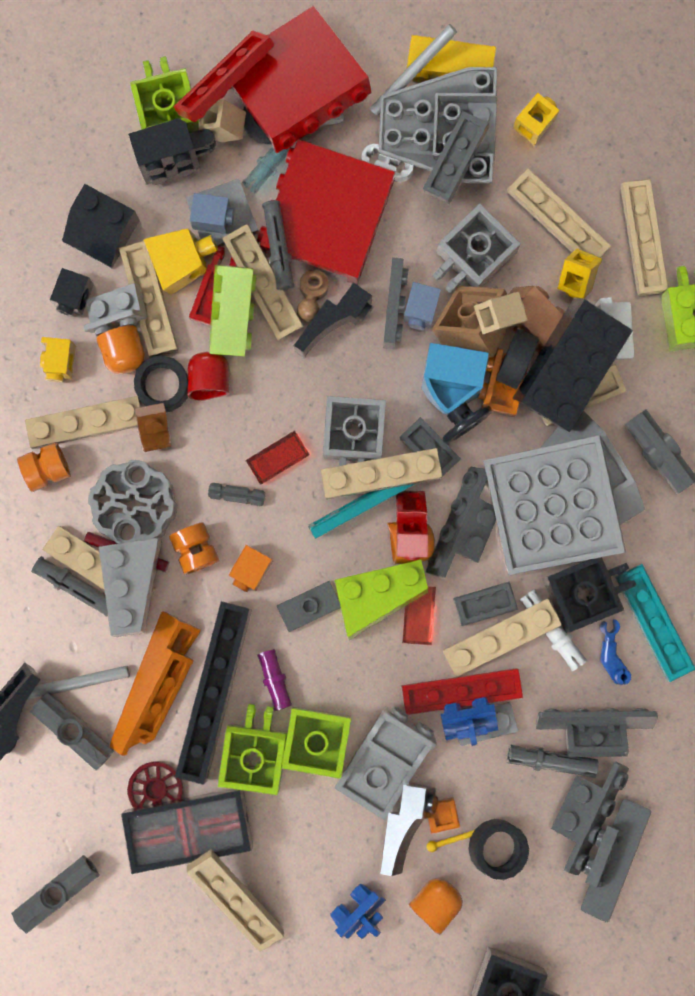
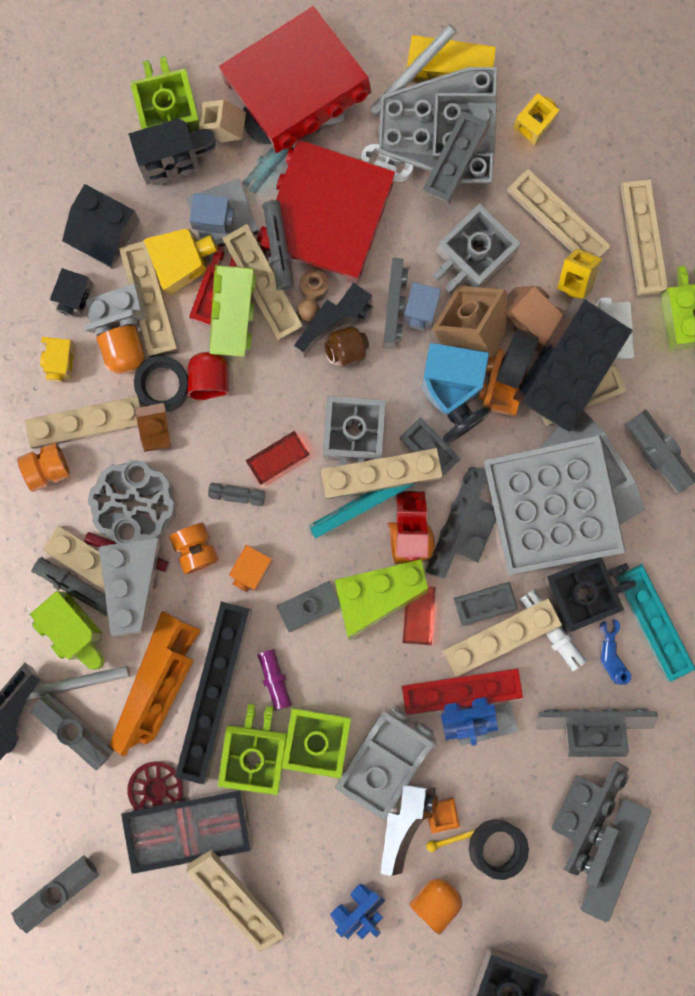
red plate [173,30,275,122] -> none
tan brick [474,291,527,334] -> none
dark grey pin [507,744,599,778] -> none
none -> lime hinge [29,591,106,670]
none -> reddish brown head [324,326,369,368]

